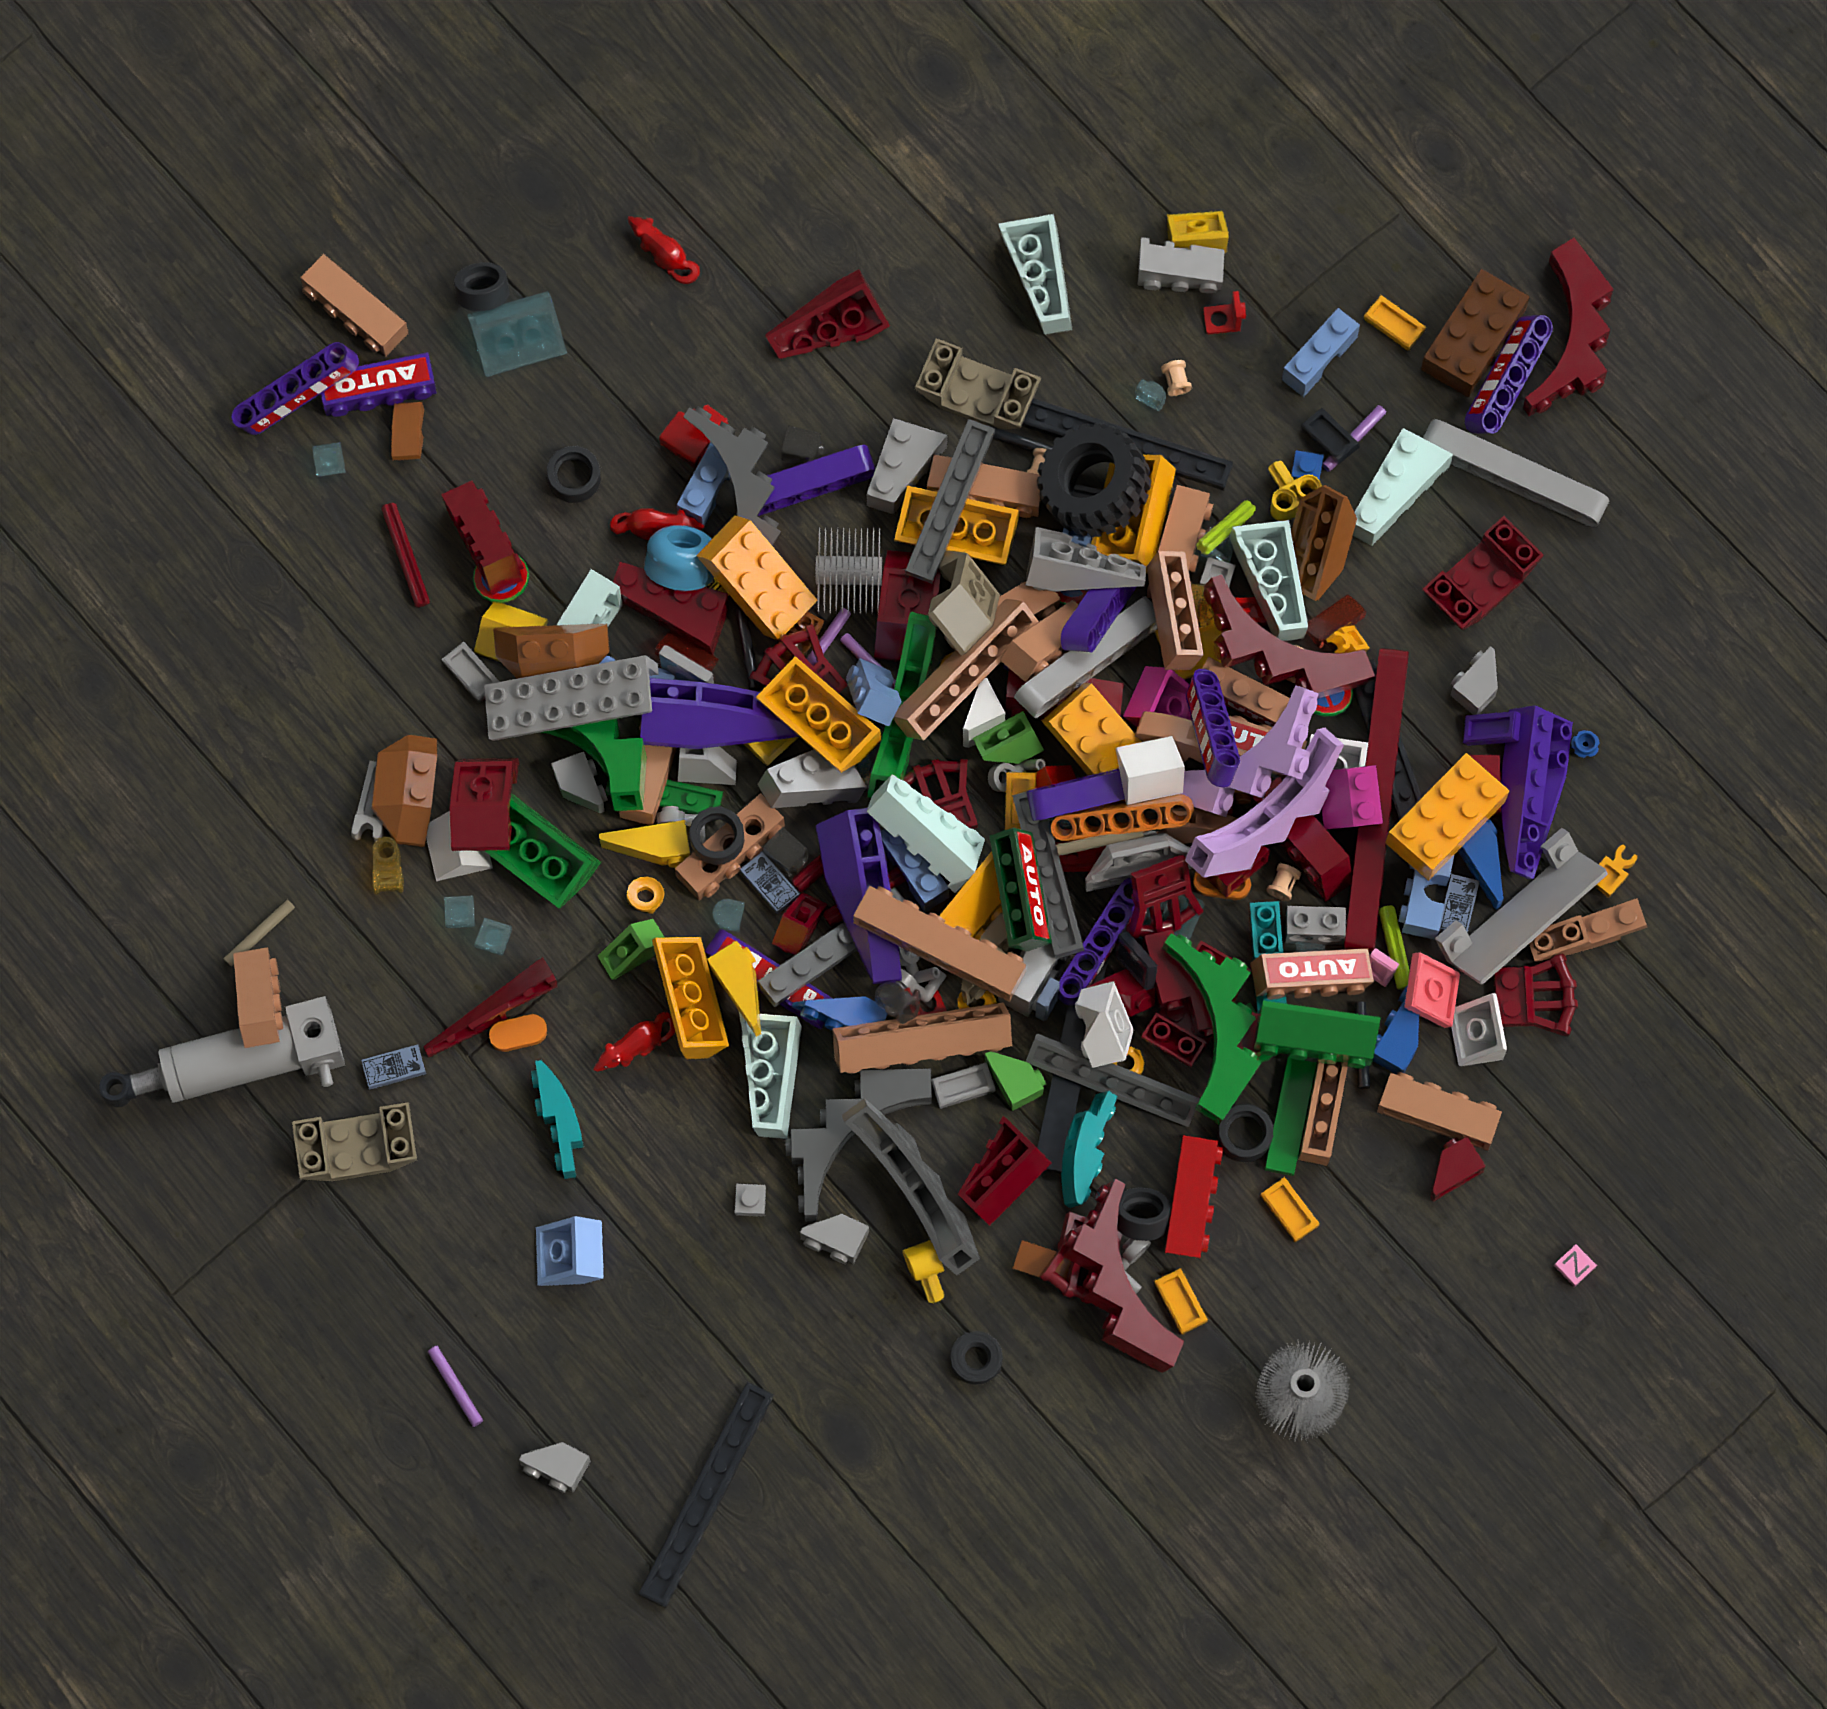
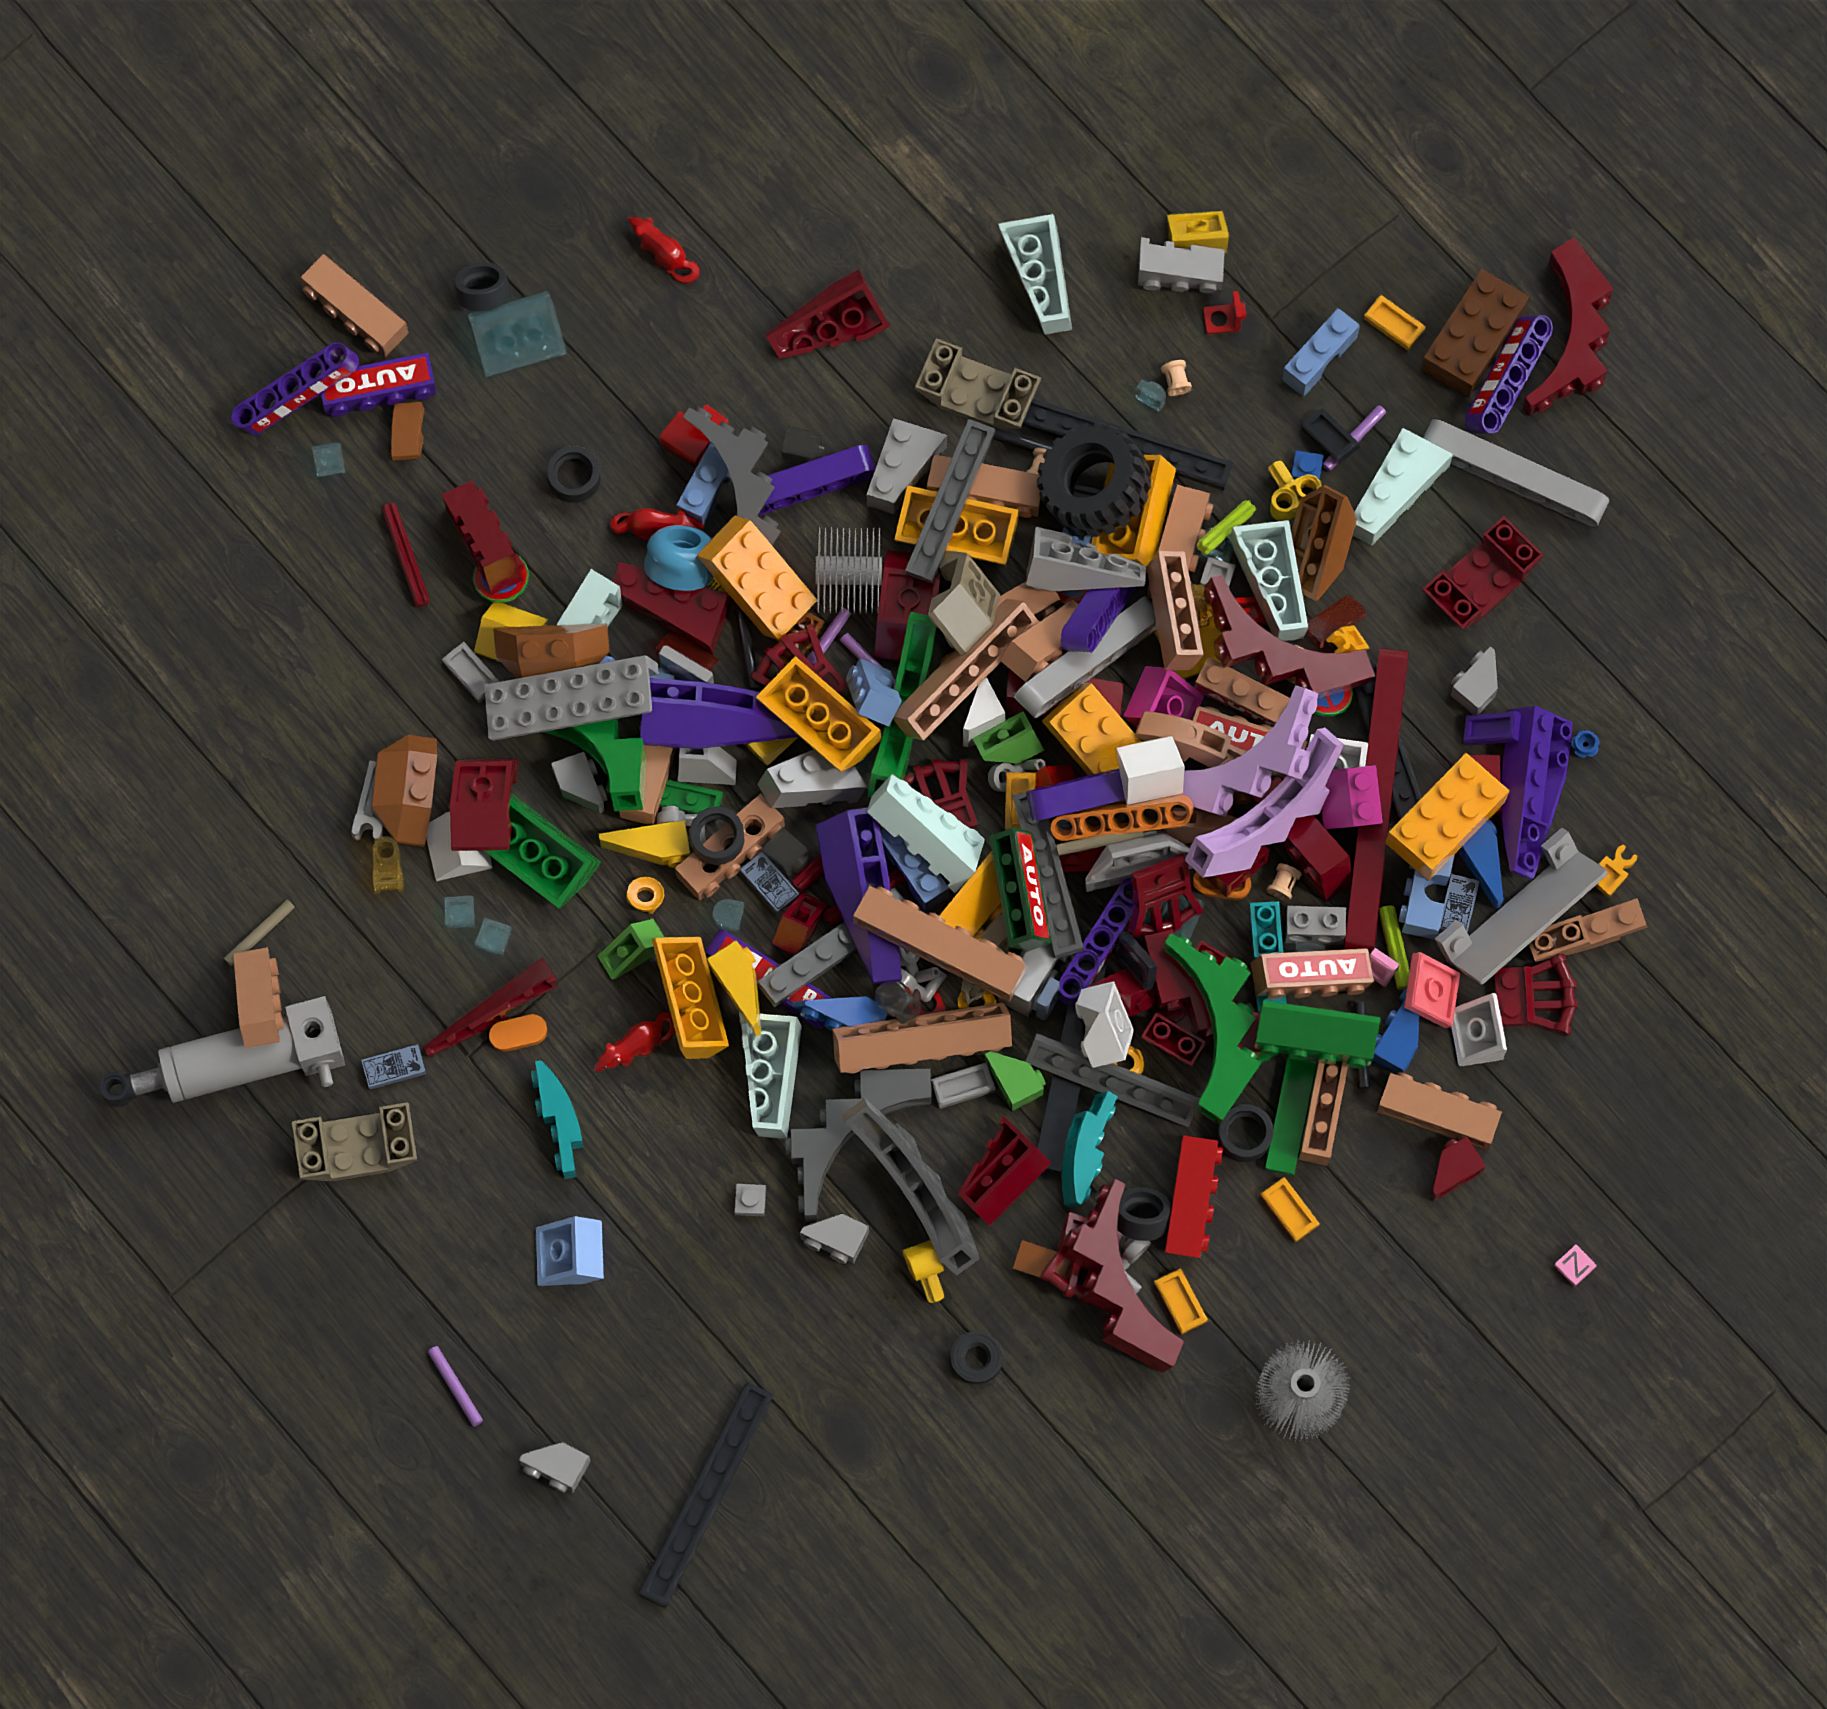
dark purple beam [1186,669,1240,788] -> none

